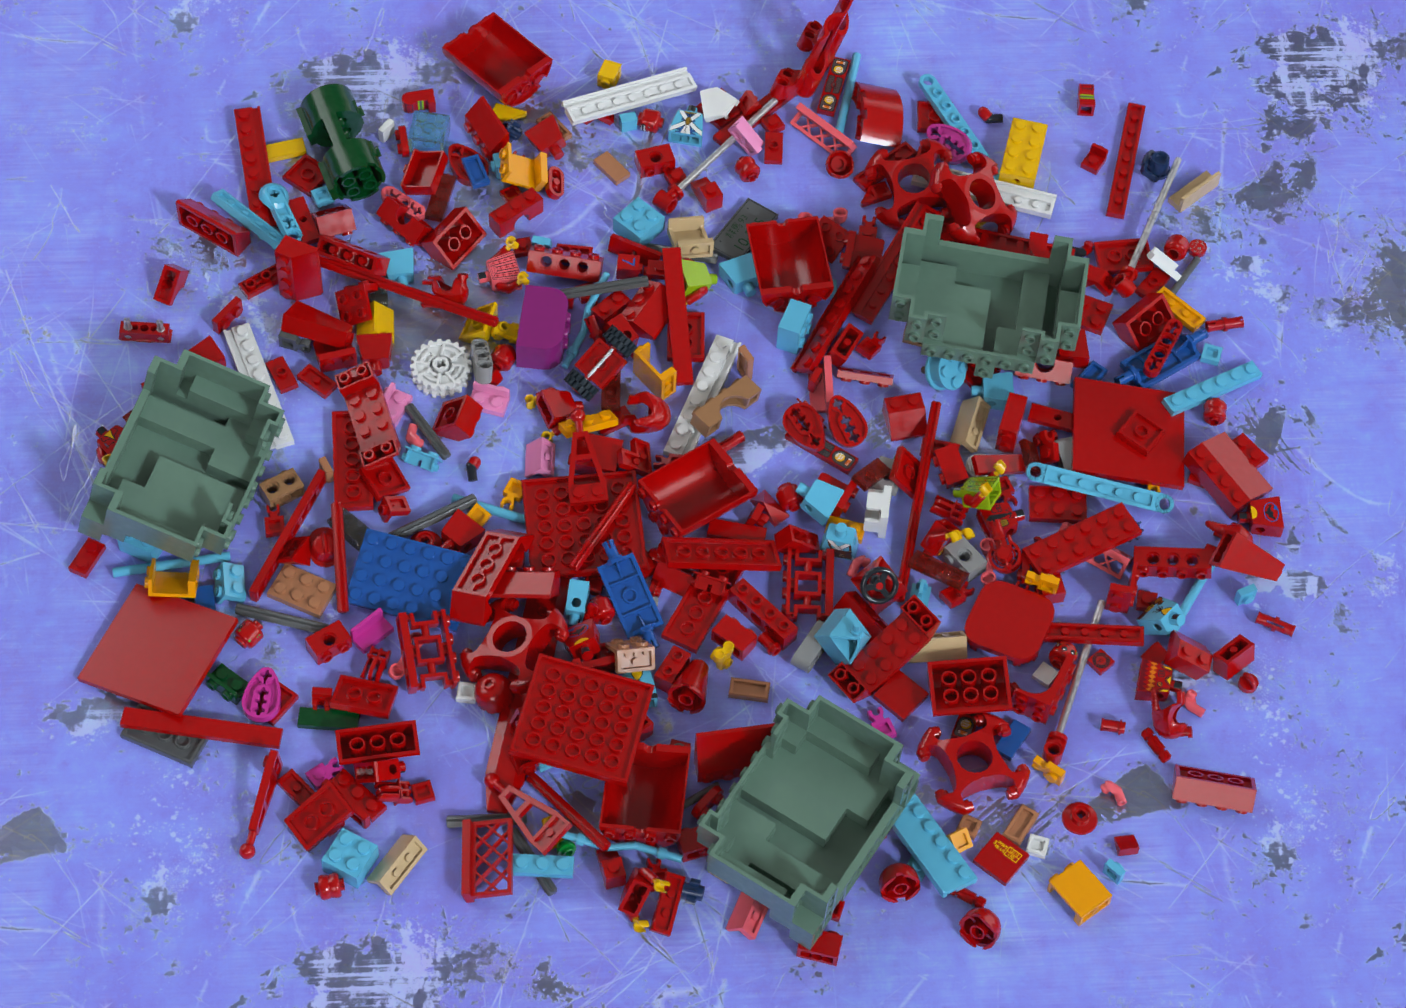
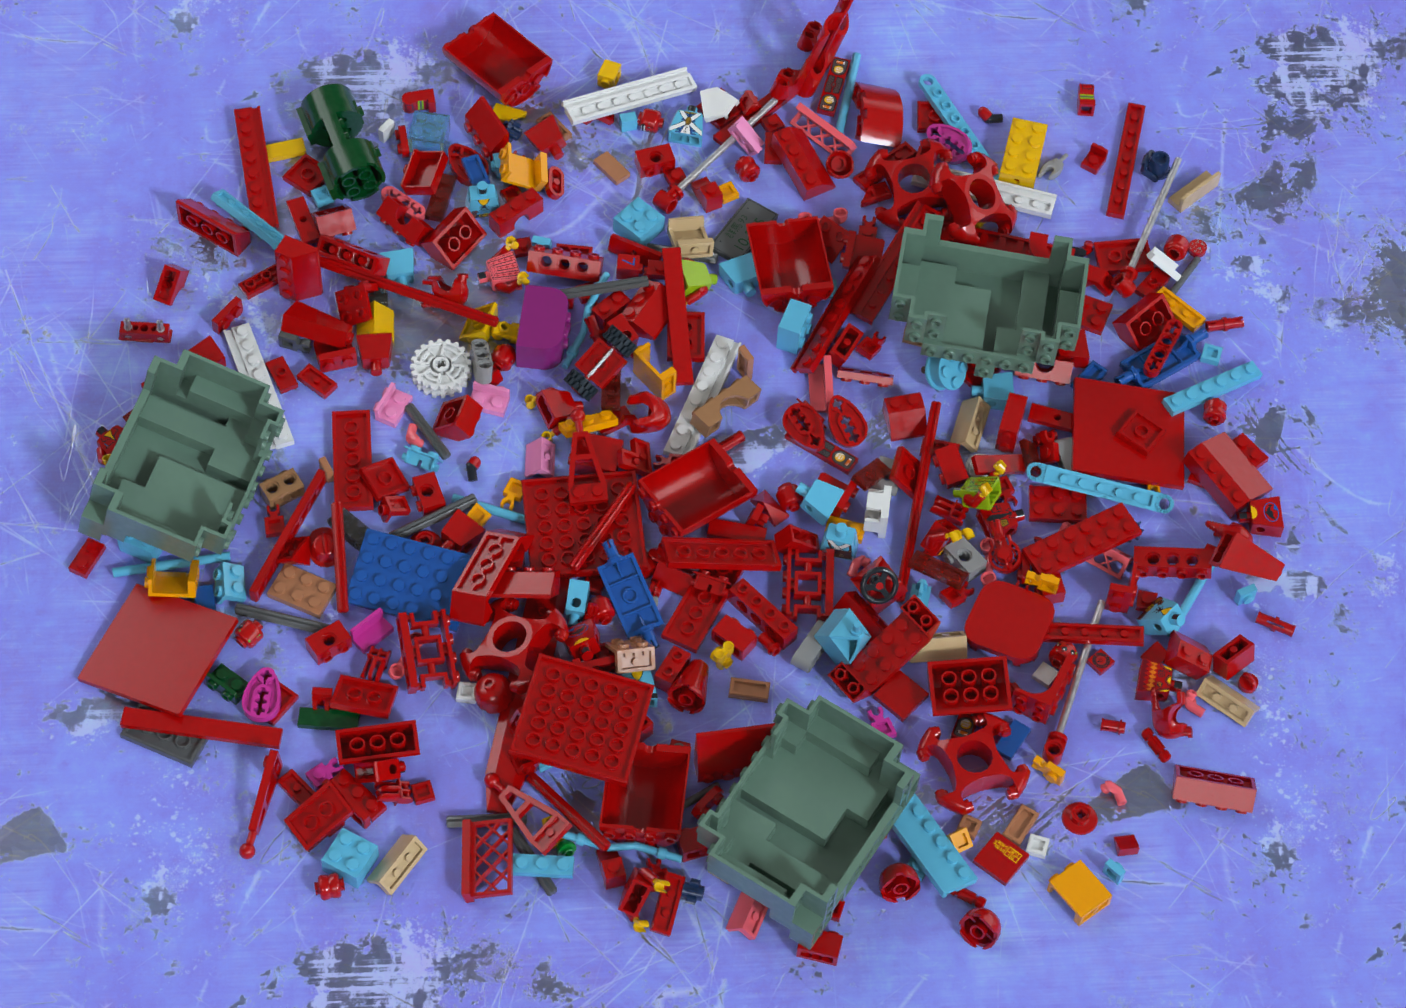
medium azure beam [258,183,302,241] -> none
red slope [334,361,401,469] -> none
red tile [807,366,823,393] -> none
none -> red brick [410,472,446,516]
none -> medium azure torso [465,181,500,218]
none -> light orange plate [719,181,739,205]
none -> red slope [771,126,836,201]
none -> light grey hand [1038,153,1068,180]
none -> tan panel [1196,675,1260,727]

